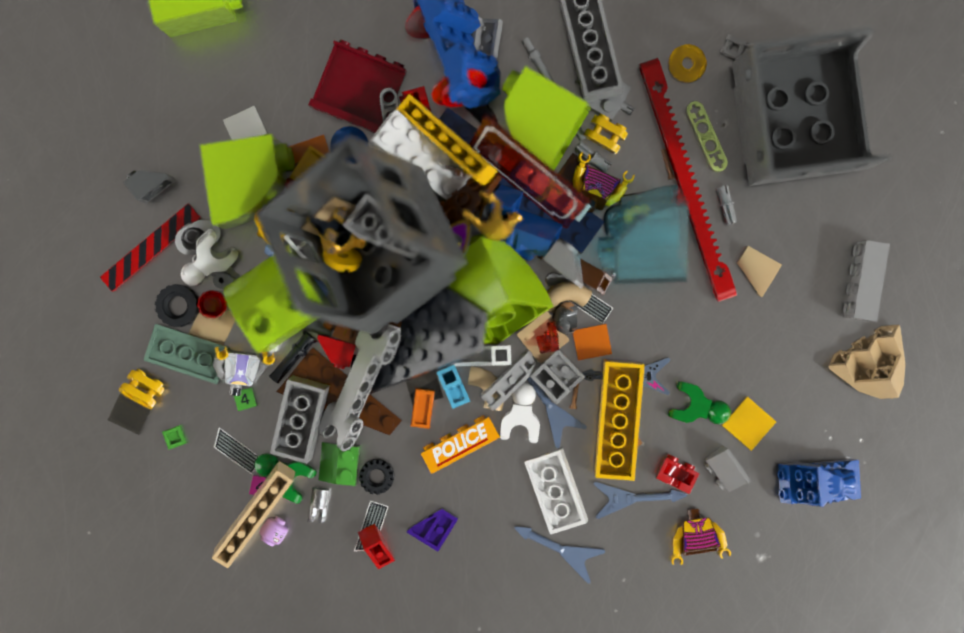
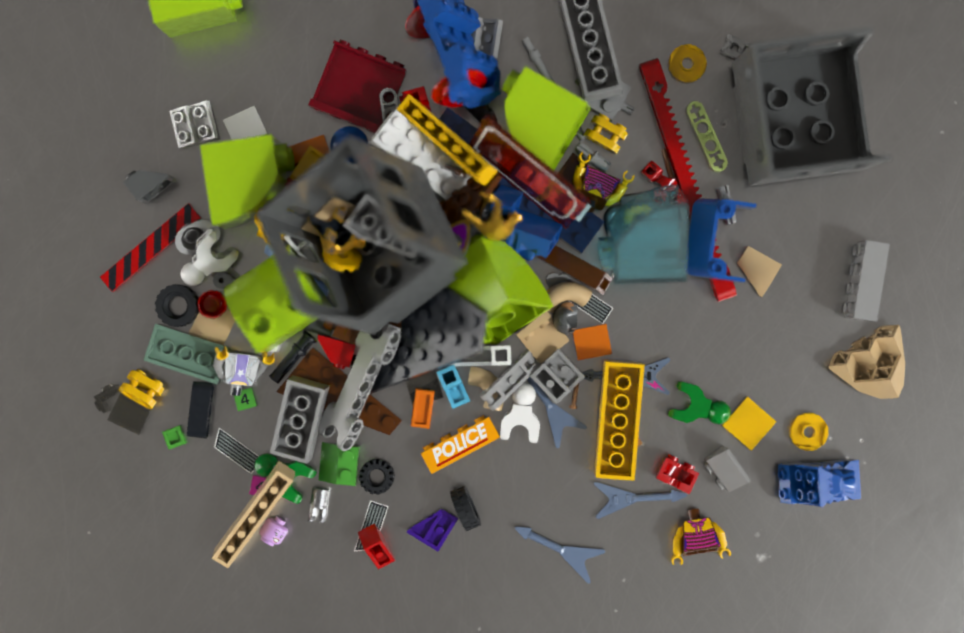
white slope [525,448,588,535] -> none
clear red bracket [536,321,559,354] -> none
light grey slope [543,240,583,288] -> none
none -> clear smoke bracket [94,383,120,413]
none -> white slope [169,100,219,148]
none -> black beam [187,381,214,439]
none -> black tyre [450,486,481,531]
none -> red leg [640,160,678,197]
none -> blue windscreen [684,198,757,283]
none -> yellow tile [789,413,828,451]

